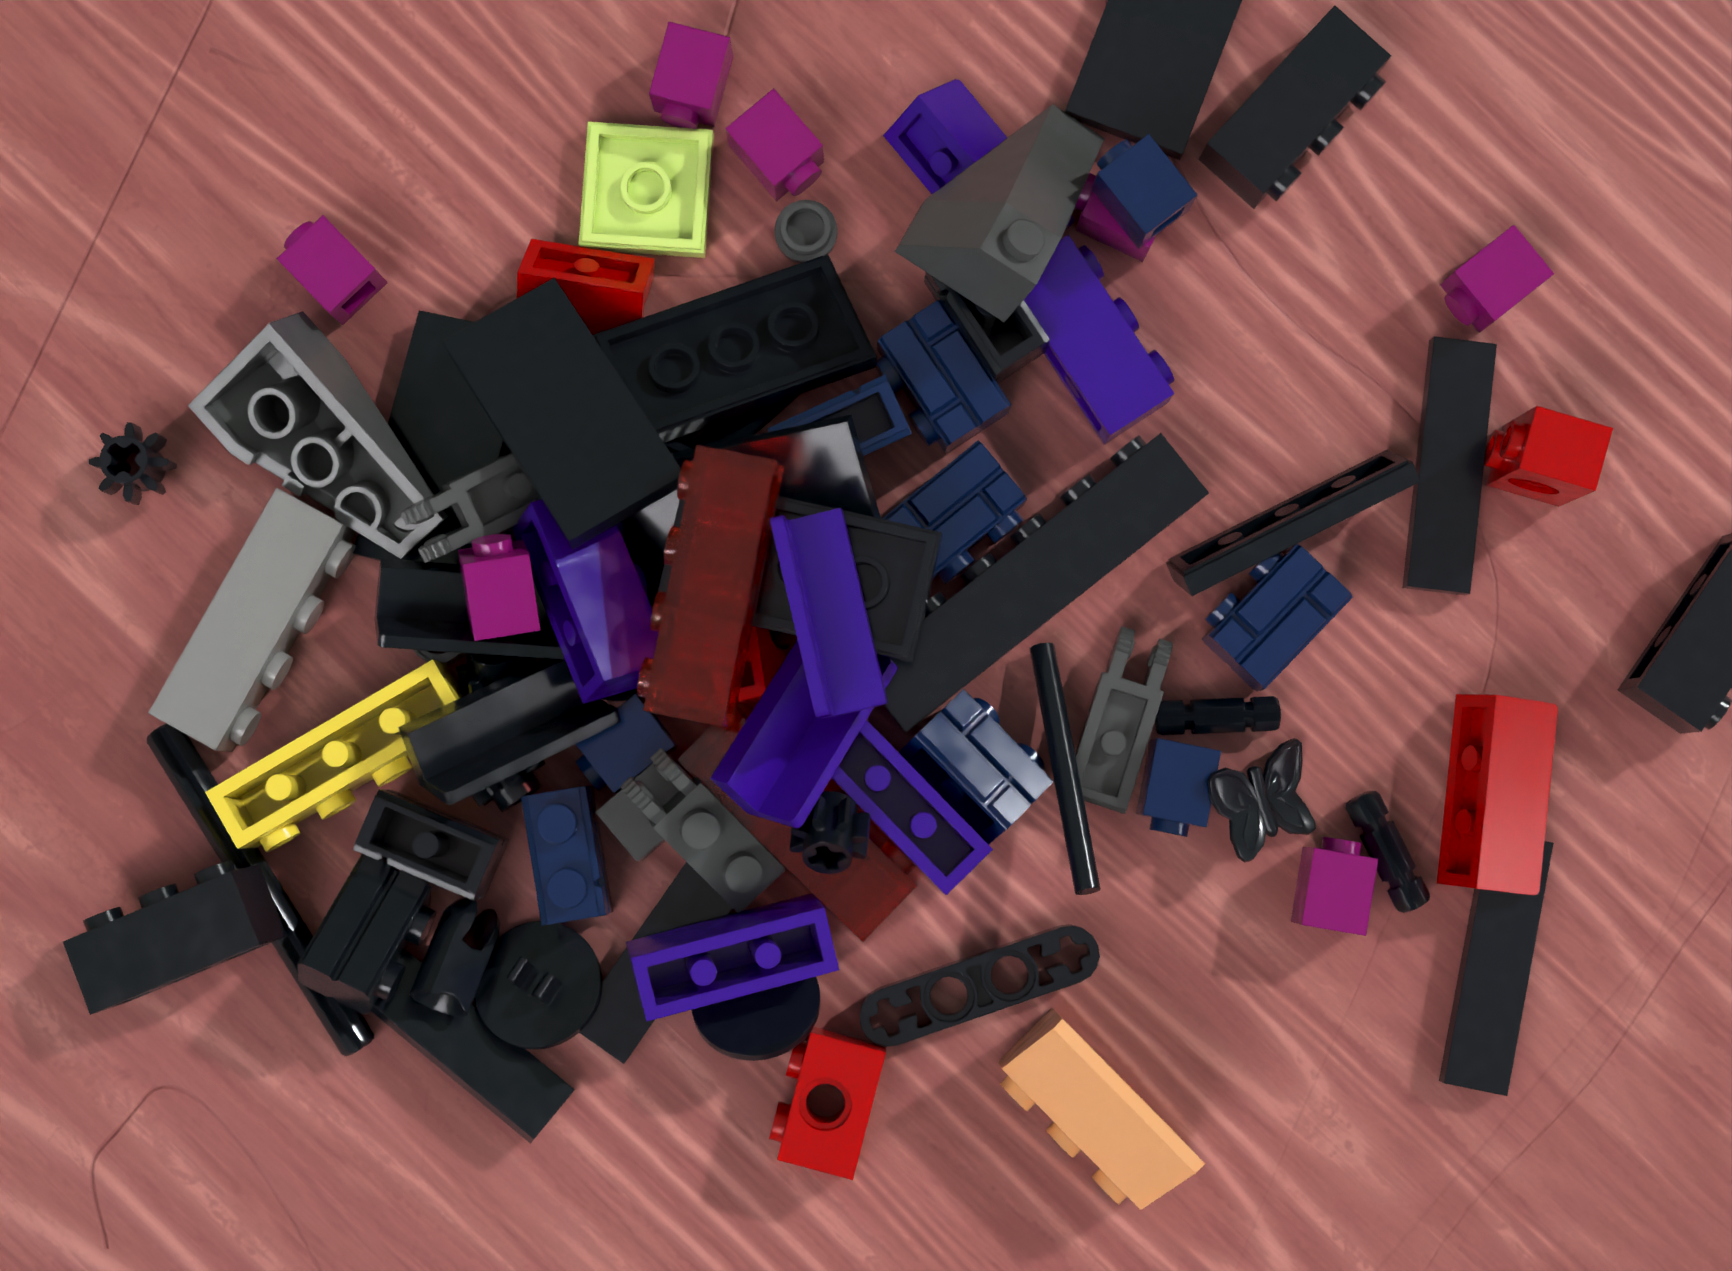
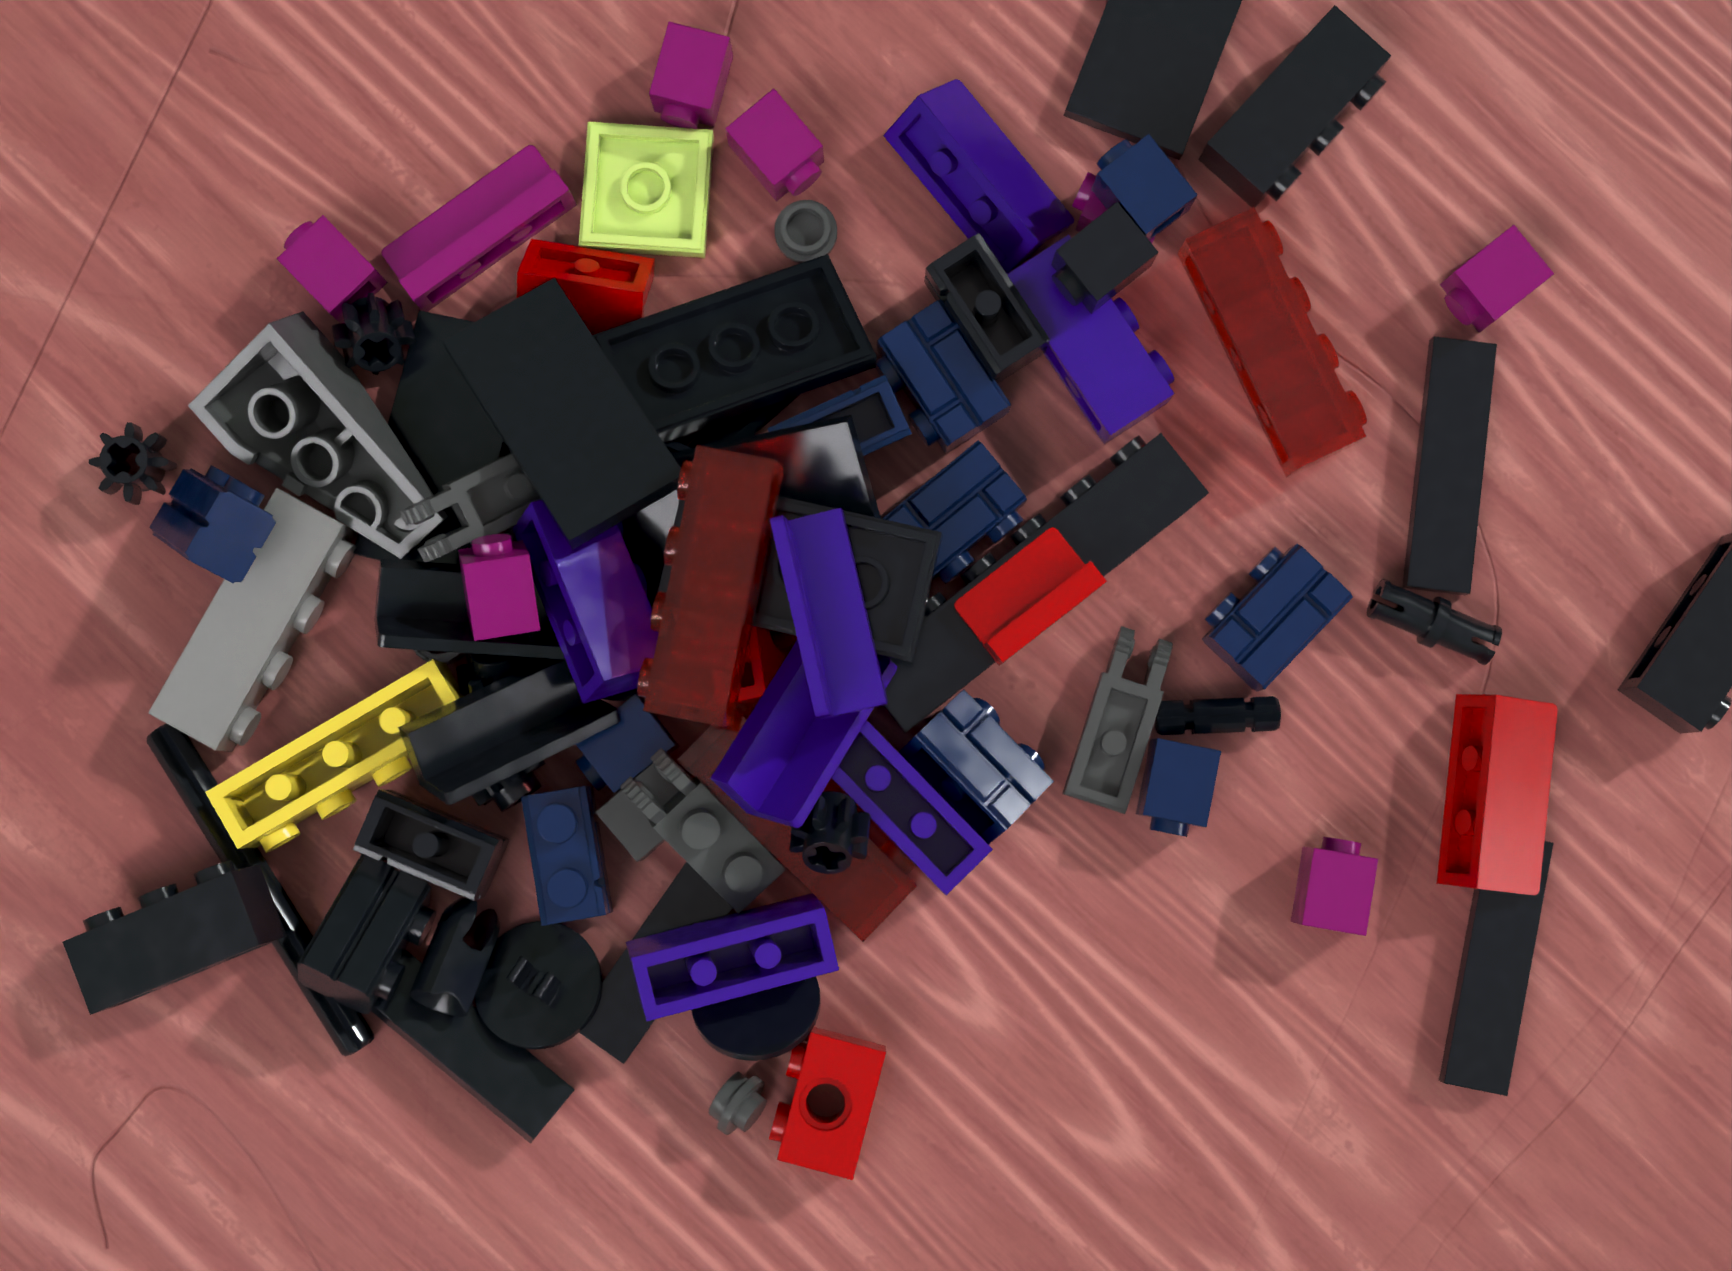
black beam [859,924,1100,1047] -> none
dark grey wedge [894,104,1105,322] -> none
light nougat slope [998,1008,1205,1210] -> none
black bar [1030,643,1101,895] -> none
black tile [1166,450,1421,596] -> none
black piece [1207,738,1316,863] -> none
black axle [1346,791,1430,913] -> none
red brick [1484,406,1613,507] -> none
none -> dark blue brick [150,465,276,584]
none -> black gear [332,292,415,375]
none -> magenta panel [381,145,577,312]
none -> dark grey plate [709,1072,767,1135]
none -> red panel [954,527,1107,666]
none -> black brick [1051,202,1159,314]
none -> clear red brick [1177,207,1367,477]
none -> black pin [1367,579,1502,665]

